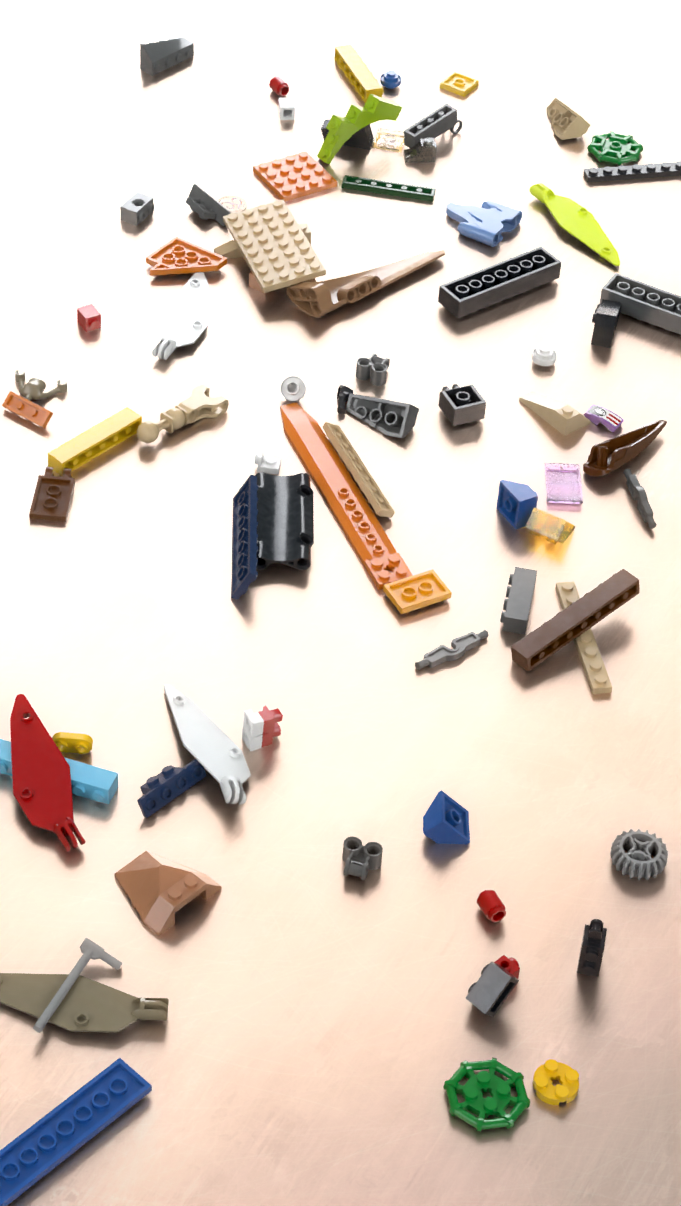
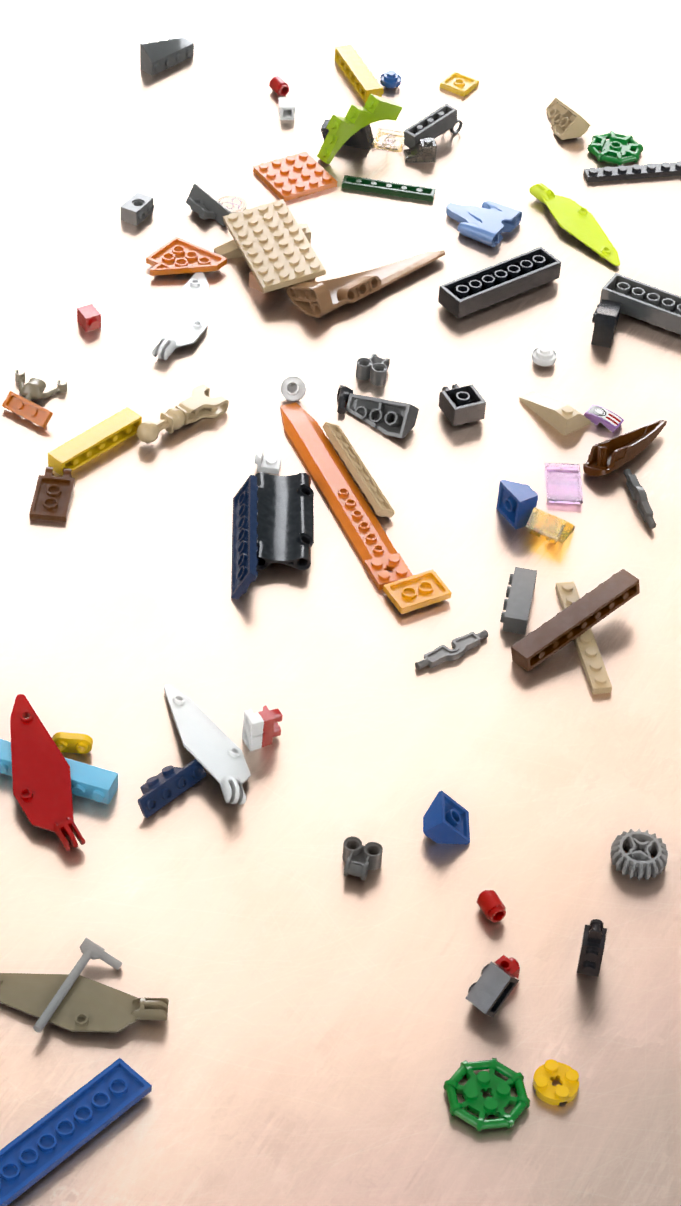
nougat wedge [115,851,222,936] -> none

